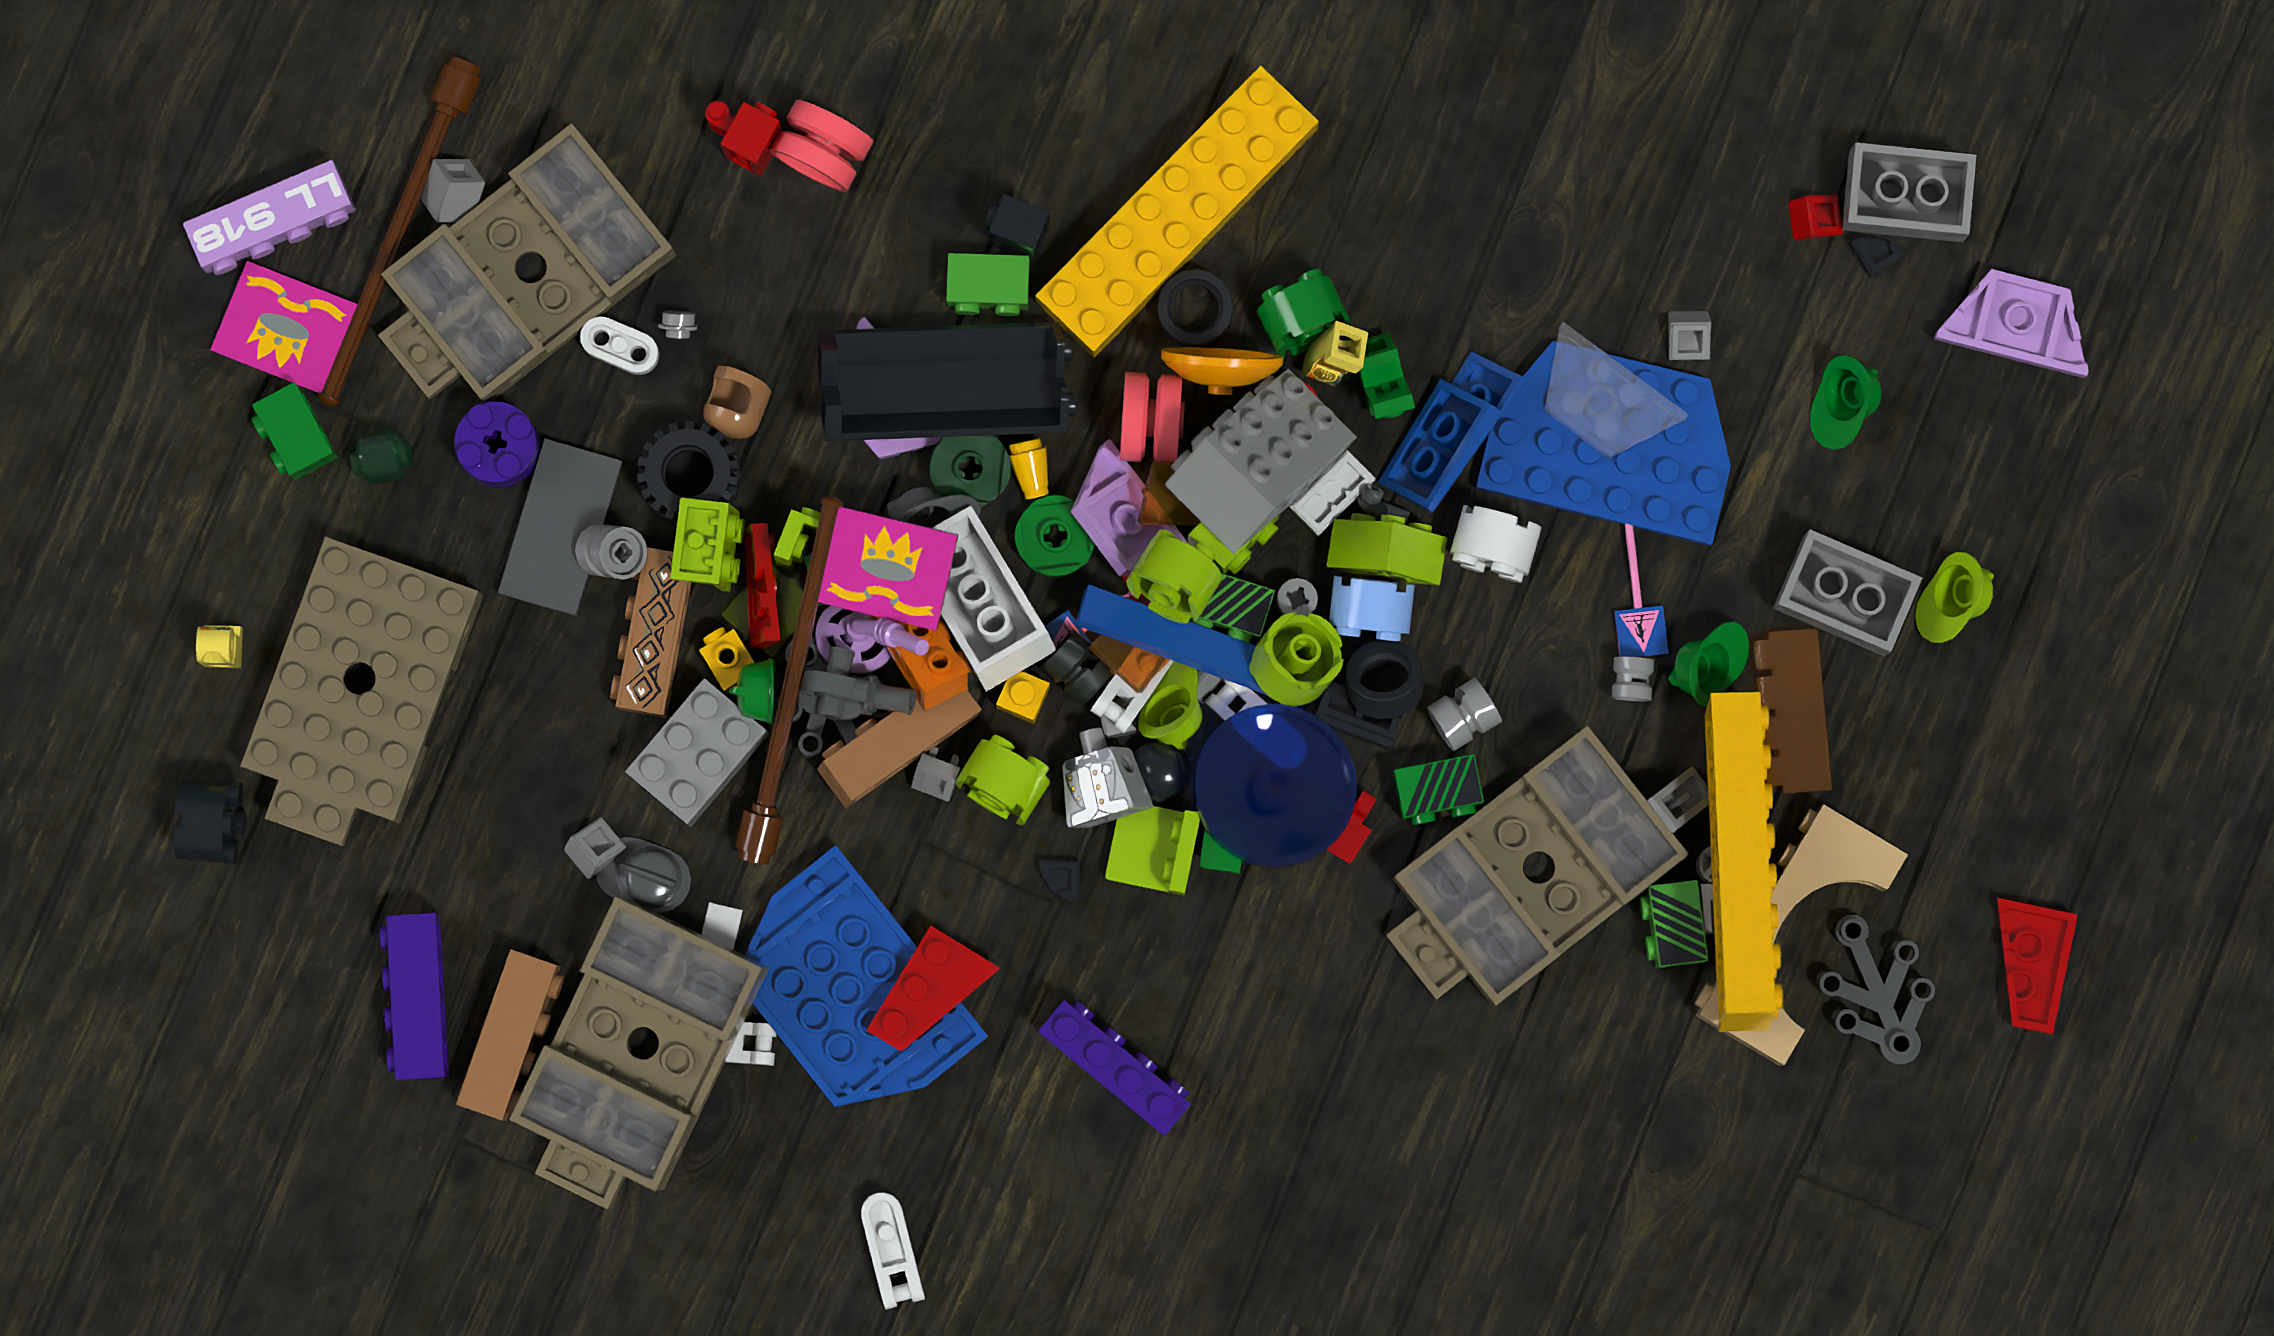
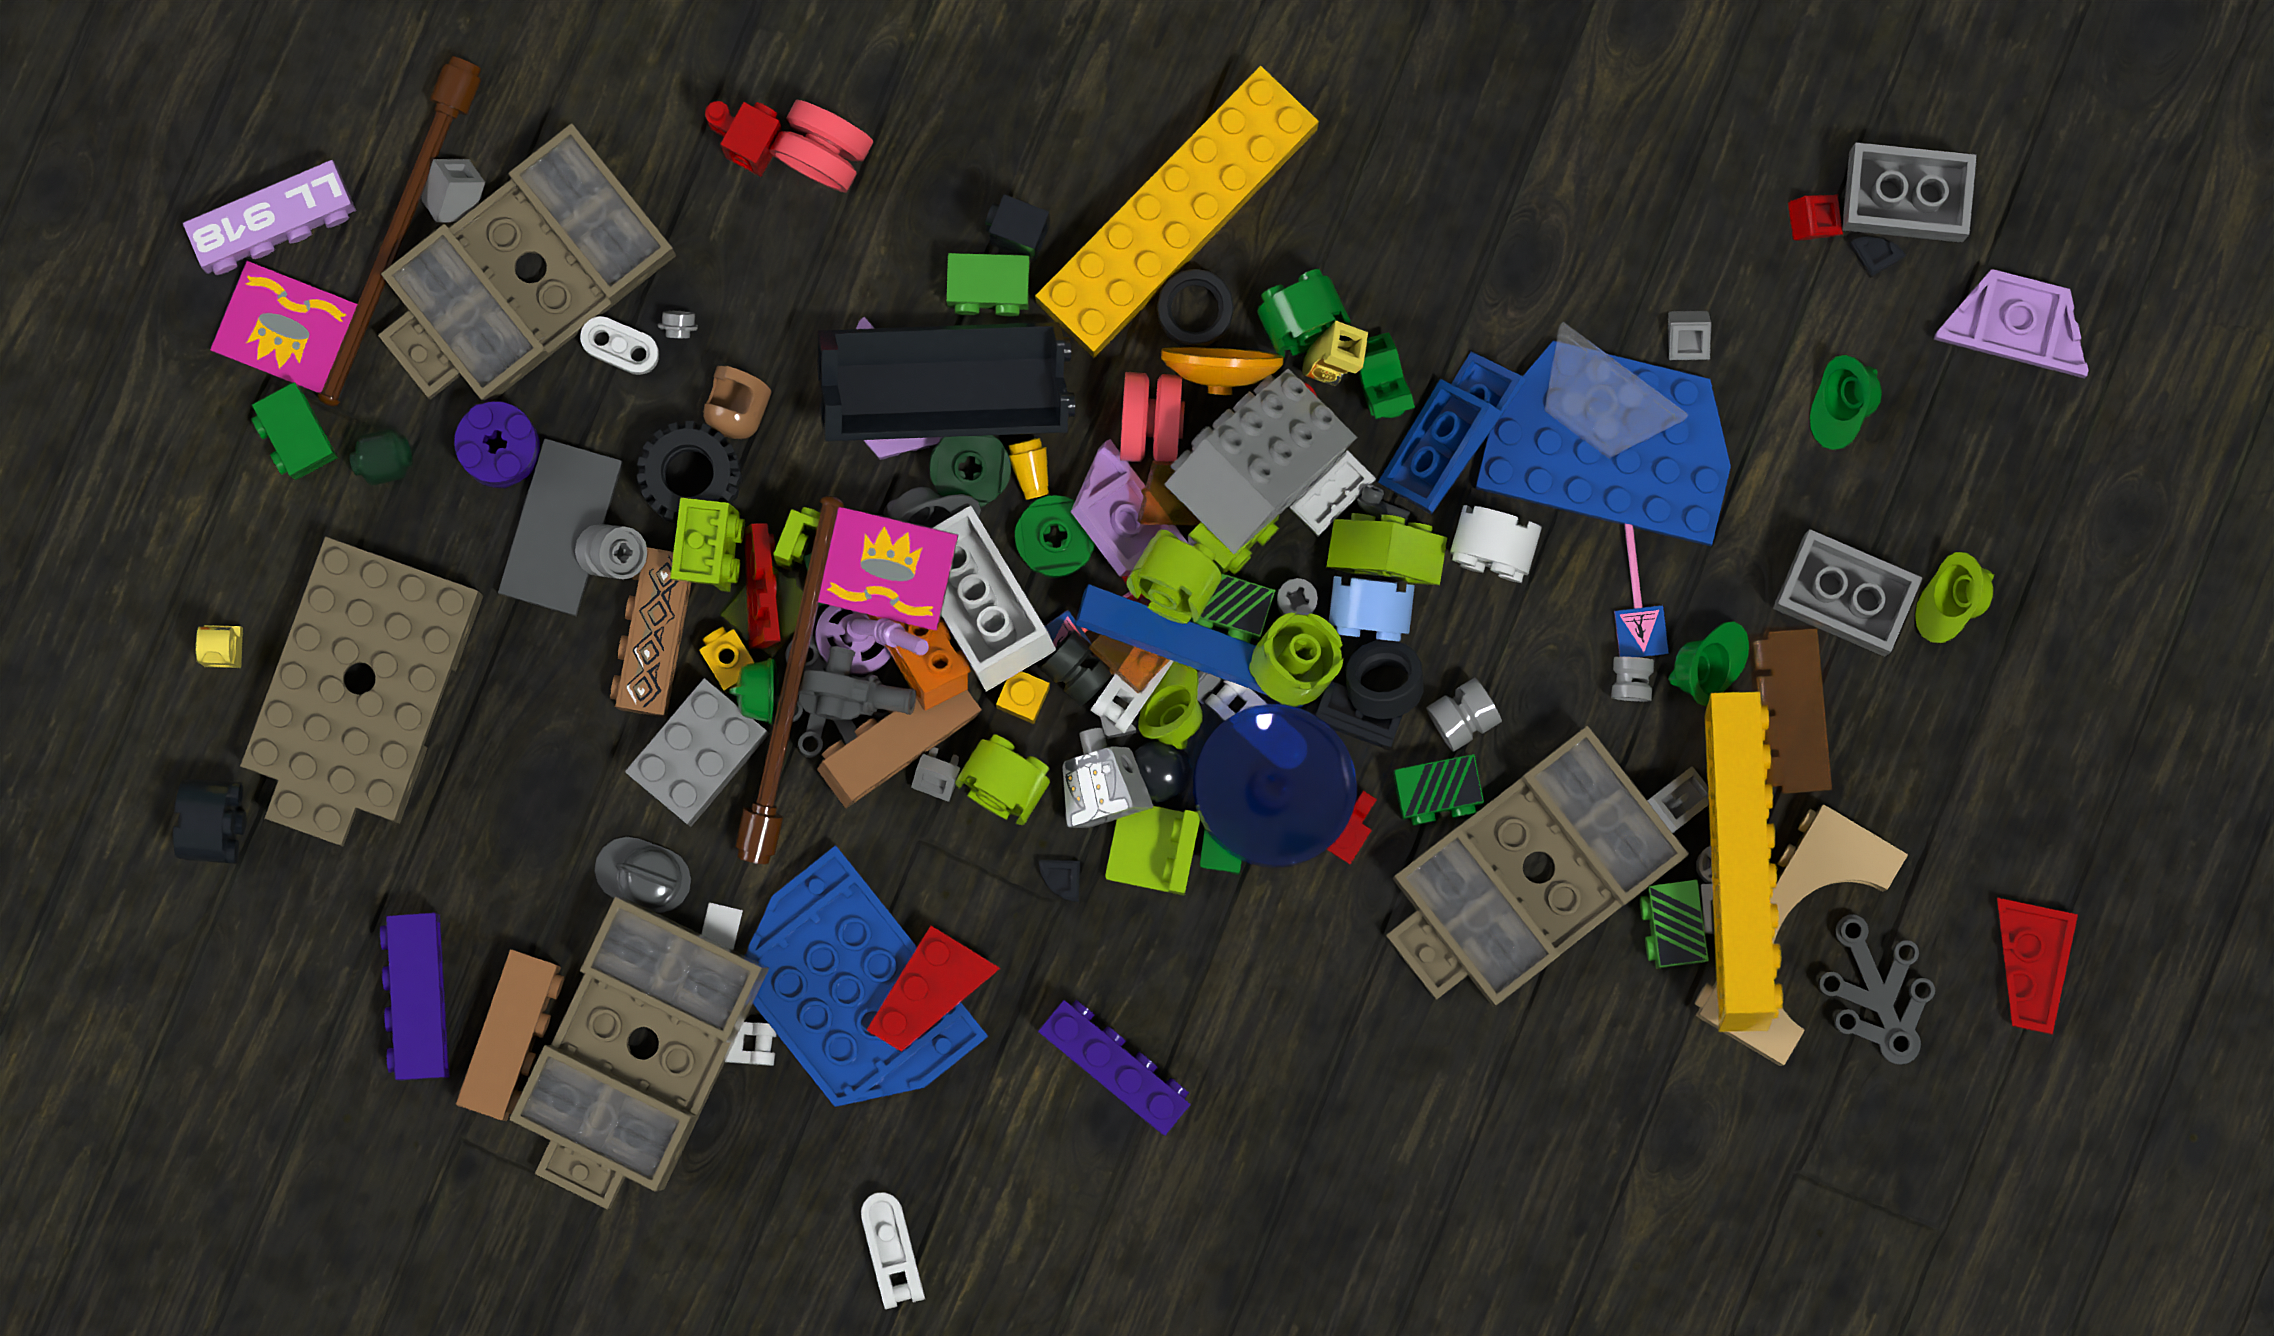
light grey slope [564,817,626,879] -> none

